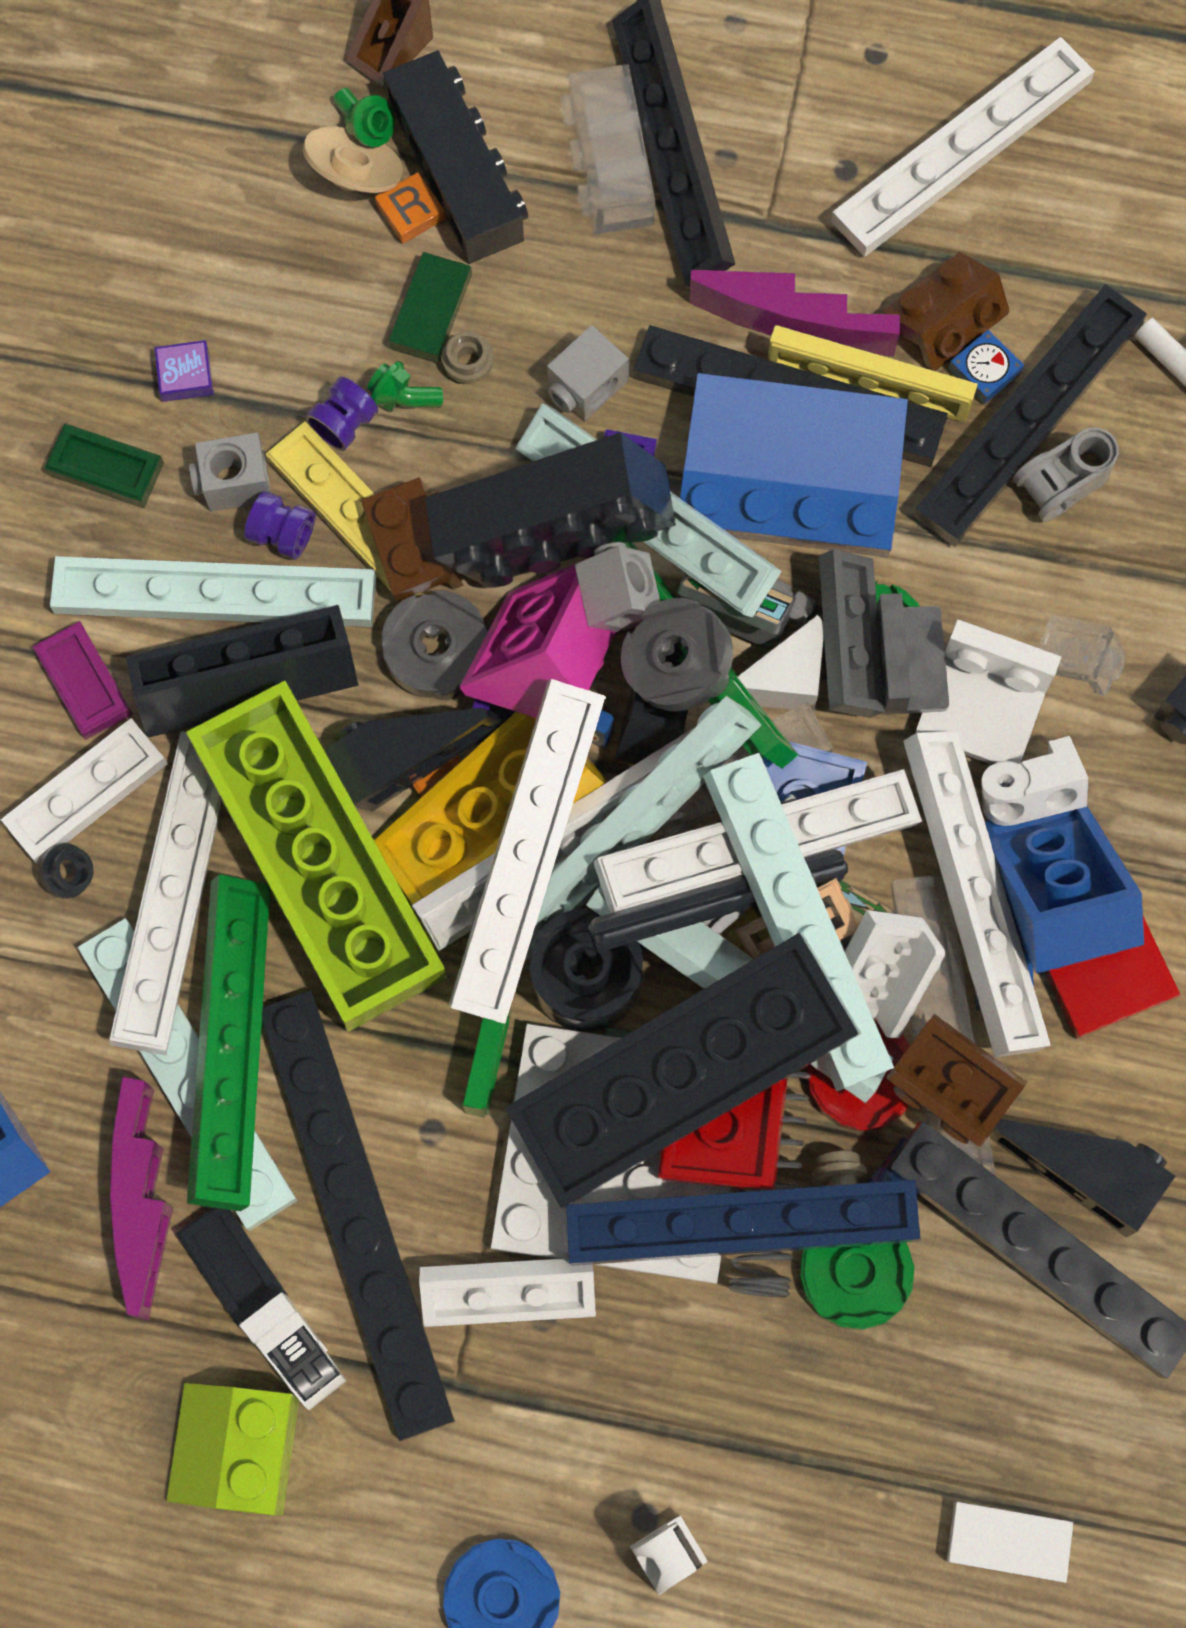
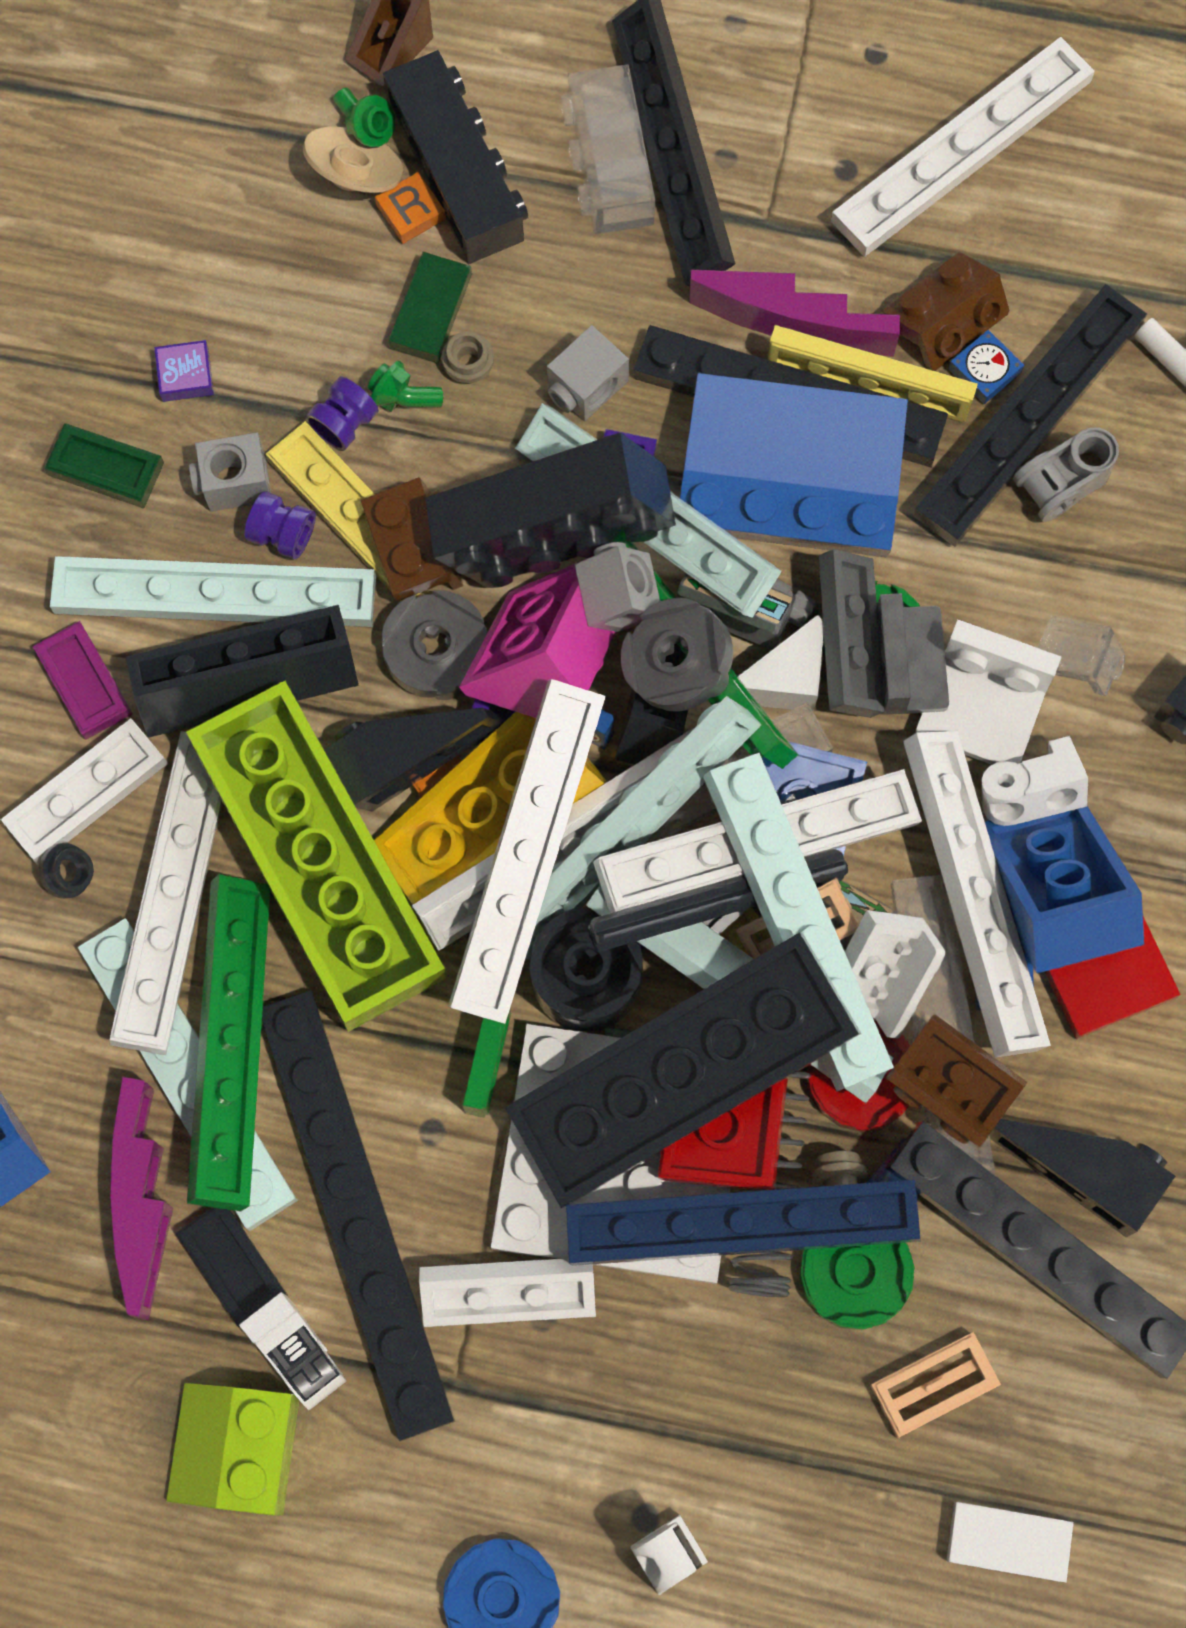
none -> light nougat tile [870,1332,1001,1438]

